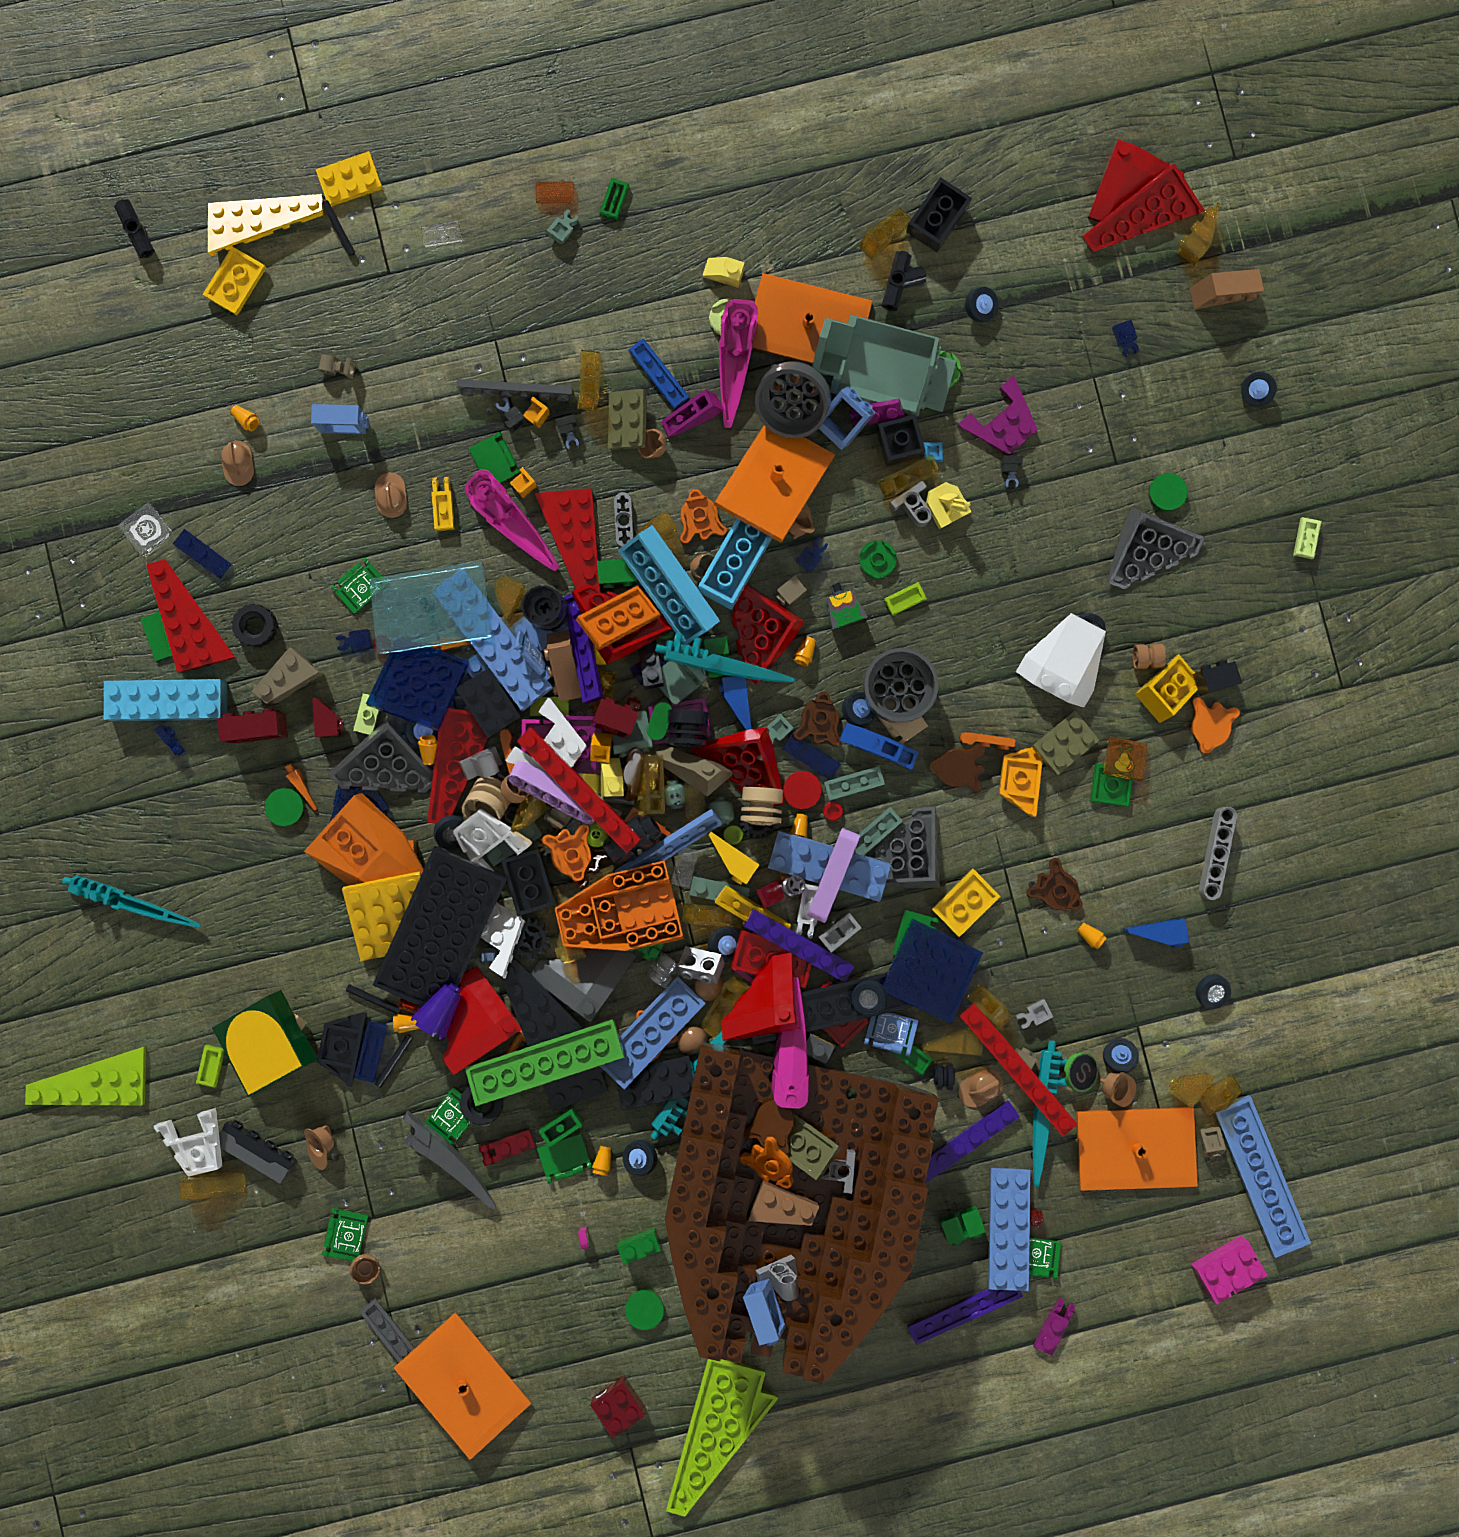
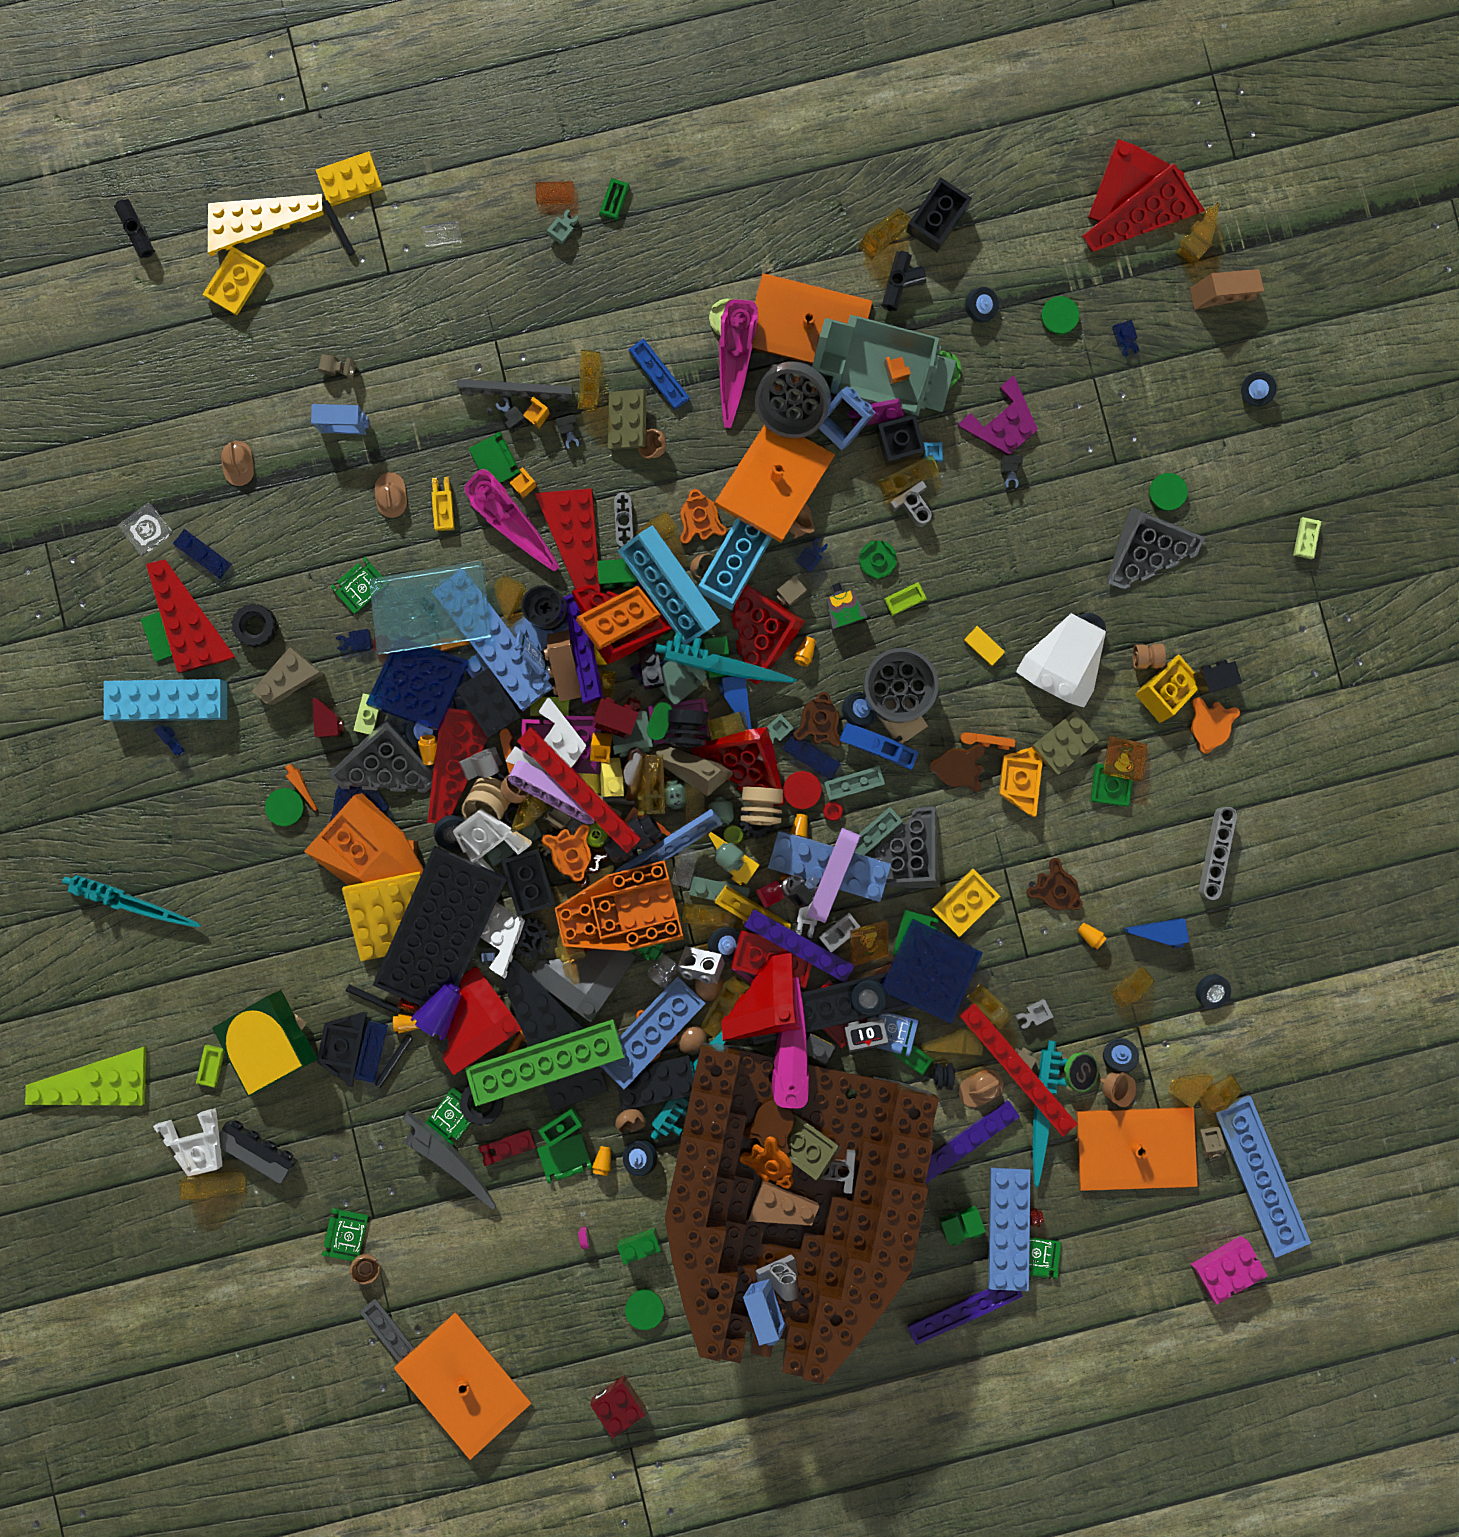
dark red brick [217,708,288,744] -> none
light orange cone [230,405,260,431] -> none
medium nougat piece [304,1125,334,1170] -> none
magenta slope [661,389,724,438] -> none
lime wing [666,1359,778,1517] -> none
light yellow slope [702,257,744,288] -> none
light yellow piece [926,482,971,529] -> none
magenta hinge [1034,1297,1075,1356] -> none
none -> medium nougat hair [615,1109,647,1133]
none -> clear yellow slope [708,711,749,740]
none -> sand green head [715,843,744,872]
none -> pearl dark grey piece [787,875,820,909]
none -> brick [844,1017,888,1053]
none -> clear orange tile [850,921,889,966]
none -> orange panel [884,357,911,385]
none -> yellow tile [963,626,1005,666]
none -> green tile [1041,296,1080,335]
none -> clear yellow slope [1111,965,1154,1008]

